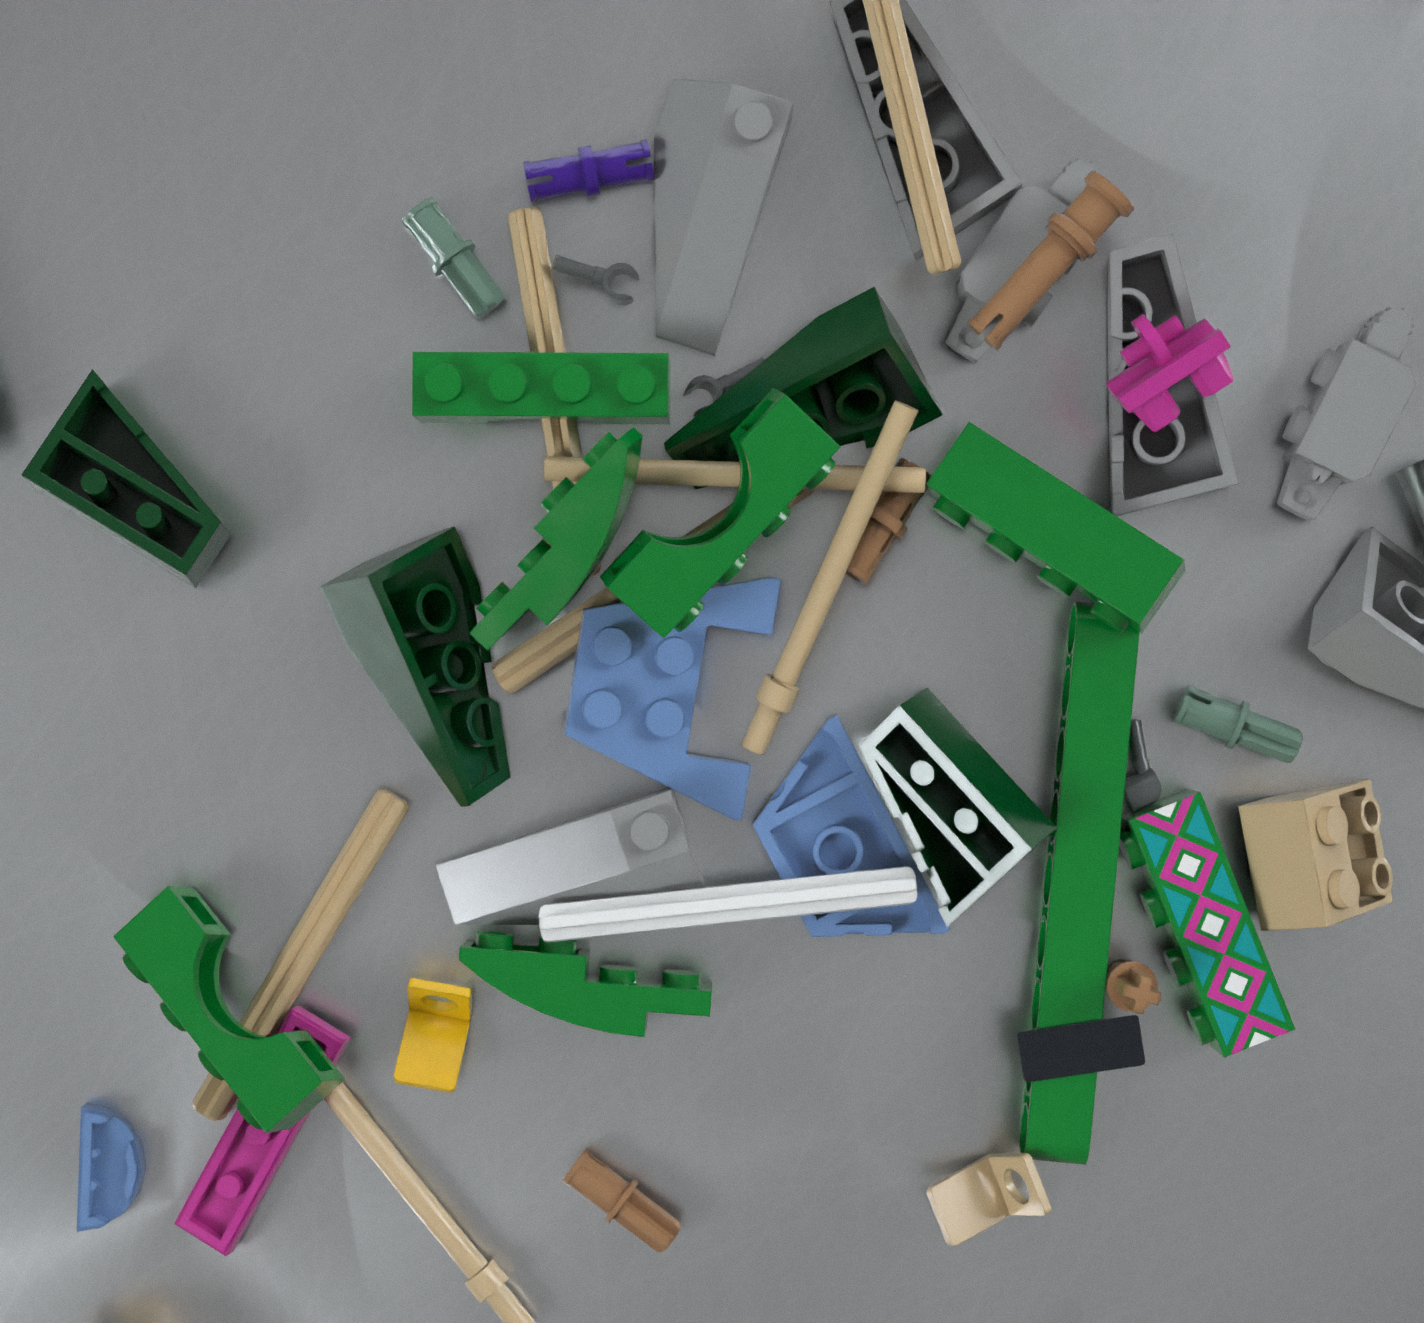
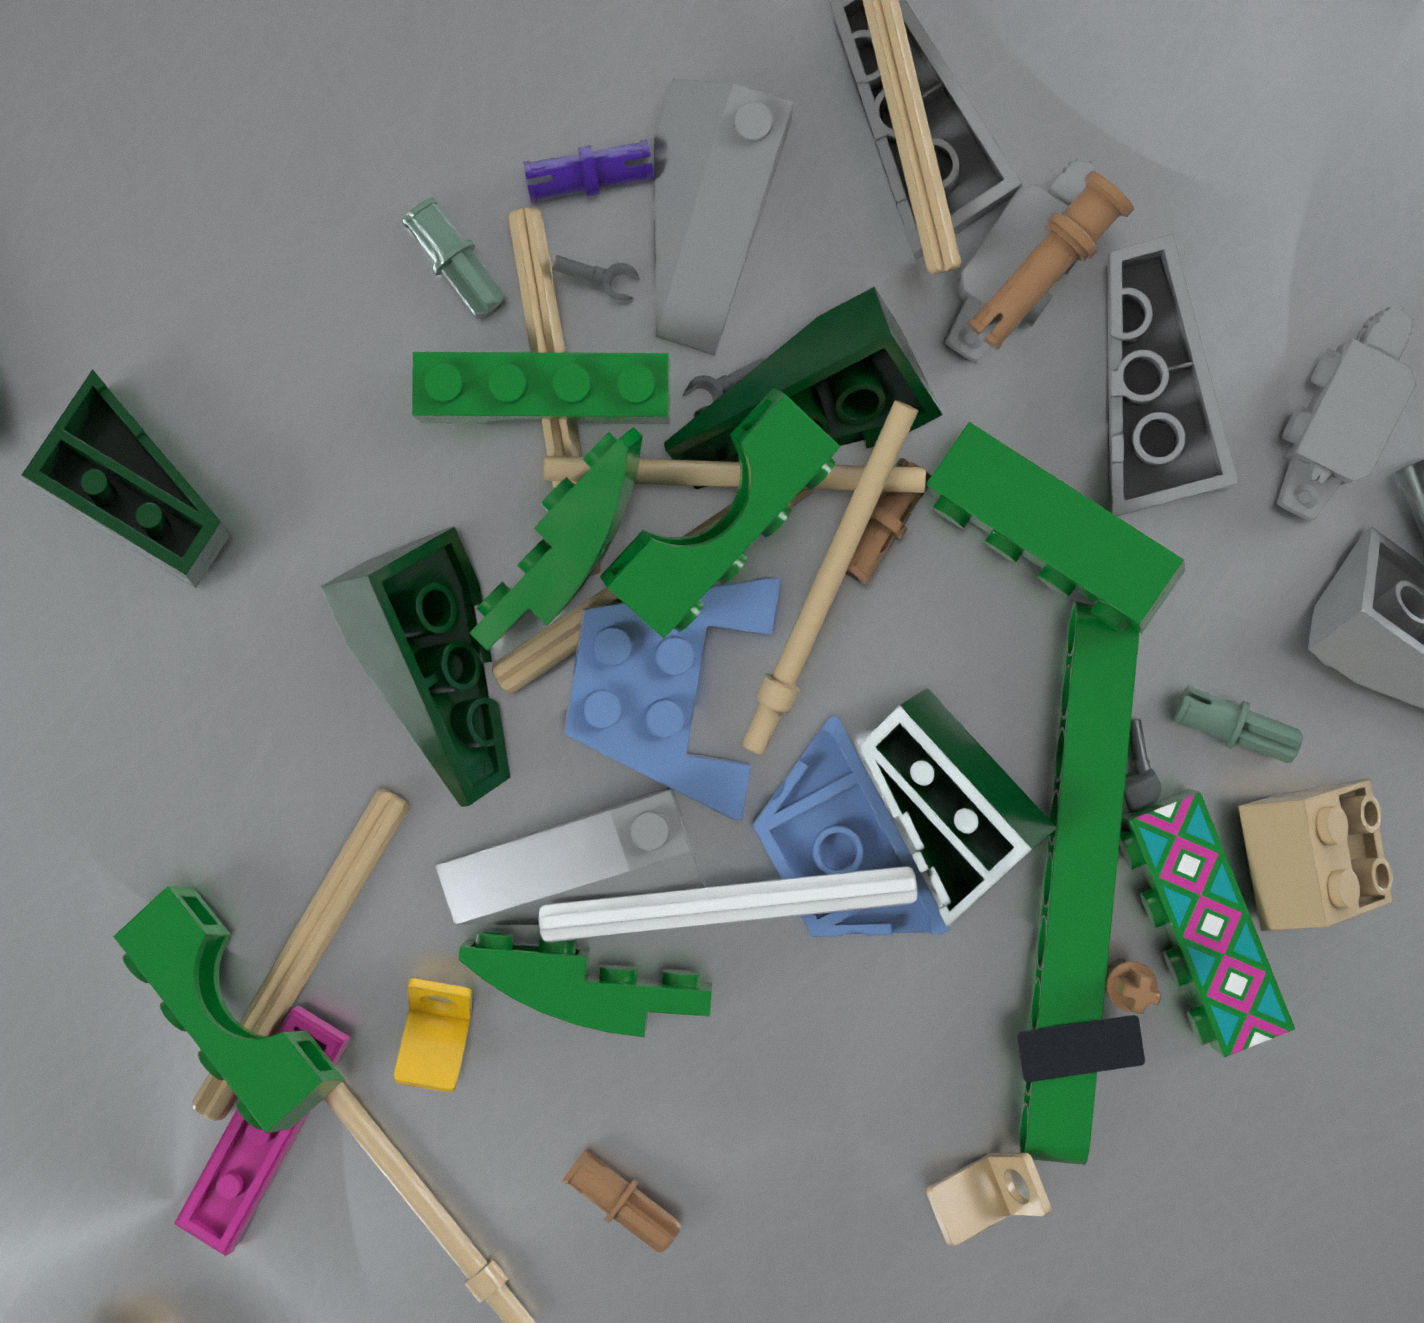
medium blue tile [77,1103,146,1232] -> none
dark pink hips [1105,314,1234,432] -> none

